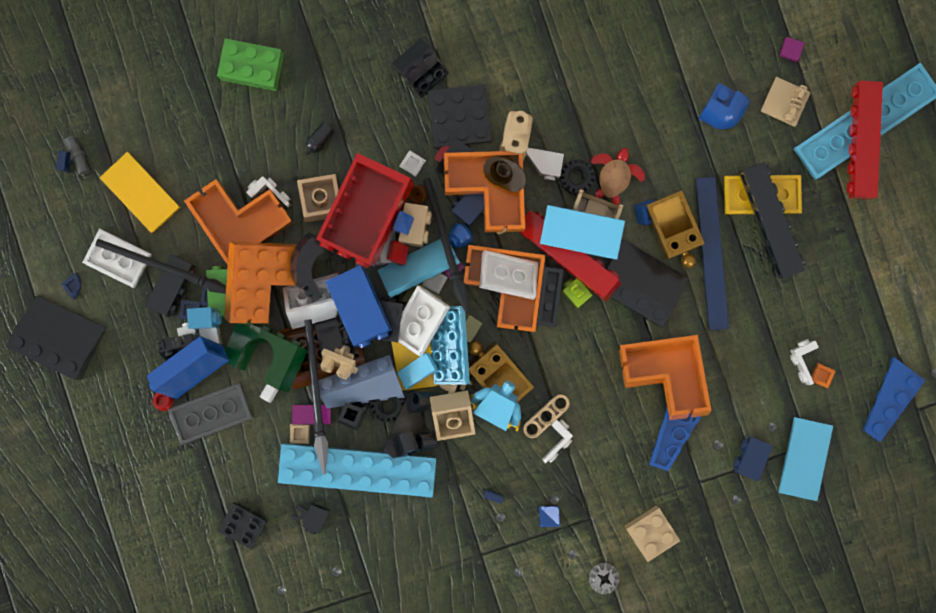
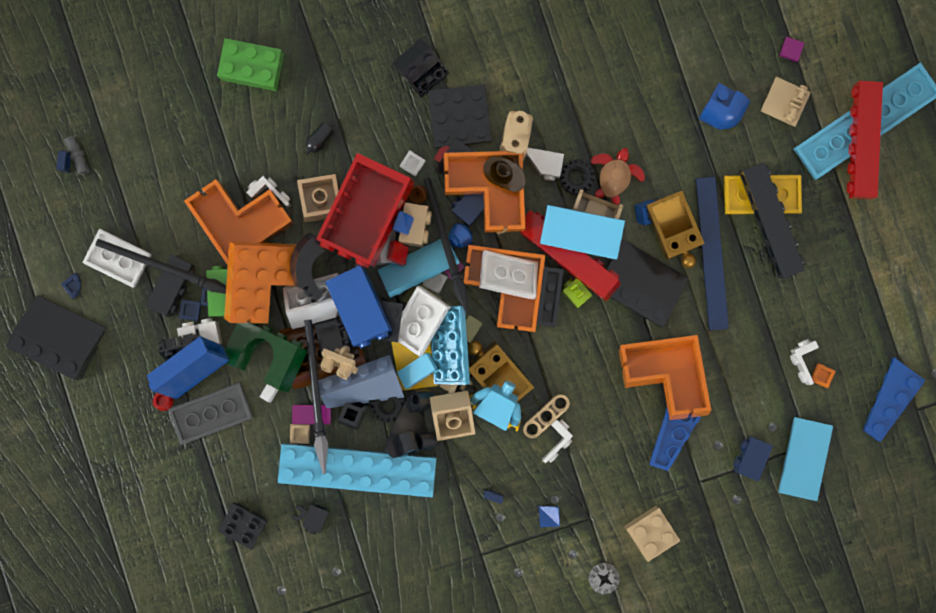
yellow tile [100,152,181,233] -> none
dark azure brick [187,307,222,330] -> none

